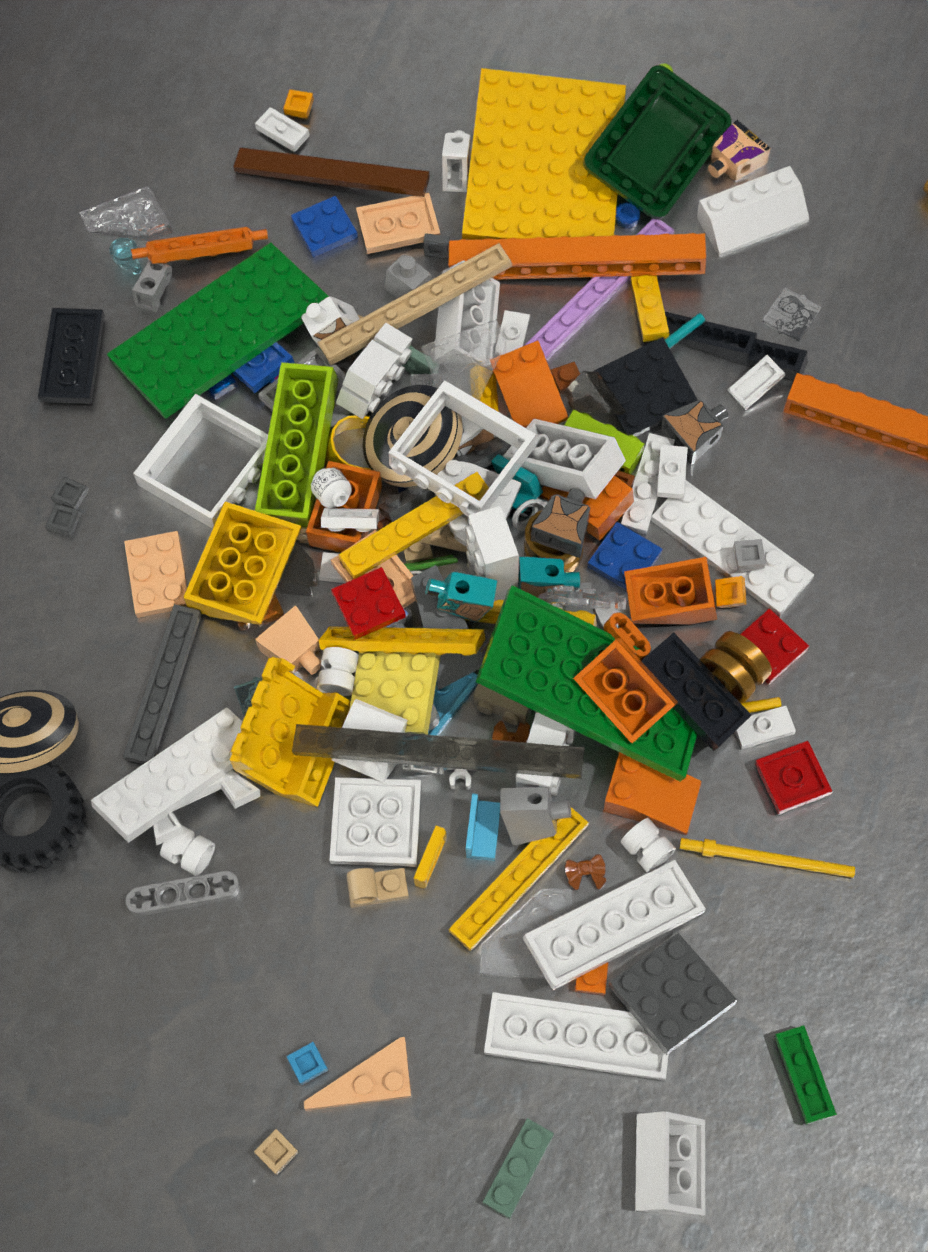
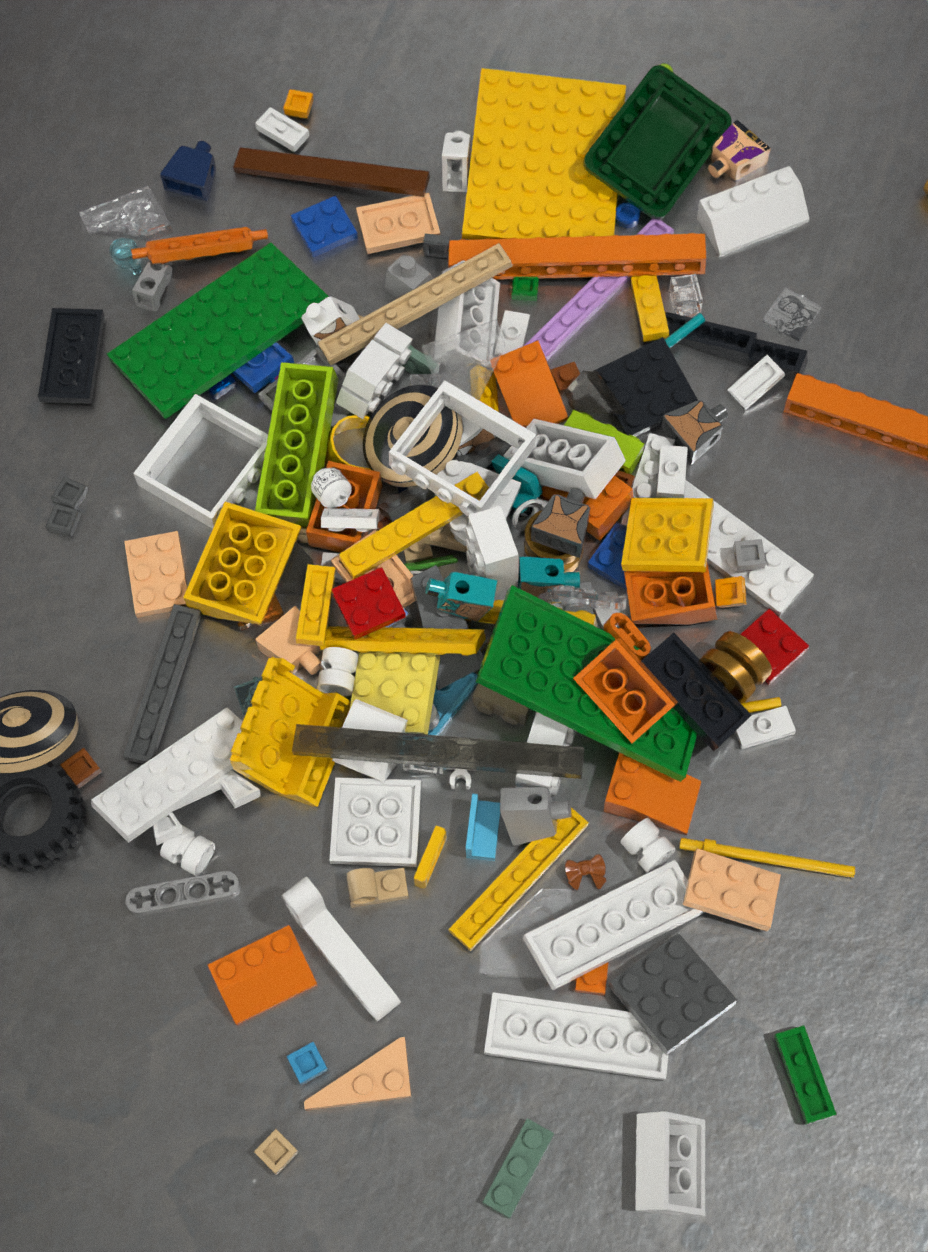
dark orange piece [492,721,531,751] -> none
red plate [755,740,833,815] -> none
none -> dark orange plate [60,748,102,789]
none -> dark blue torso [160,141,216,202]
none -> orange slope [208,925,317,1025]
none -> white beam [282,876,401,1022]
none -> yellow plate [296,564,336,646]
none -> green tile [511,277,539,301]
none -> yellow plate [621,498,714,572]
none -> clear brick [669,274,703,317]
none -> light nougat plate [683,849,781,931]

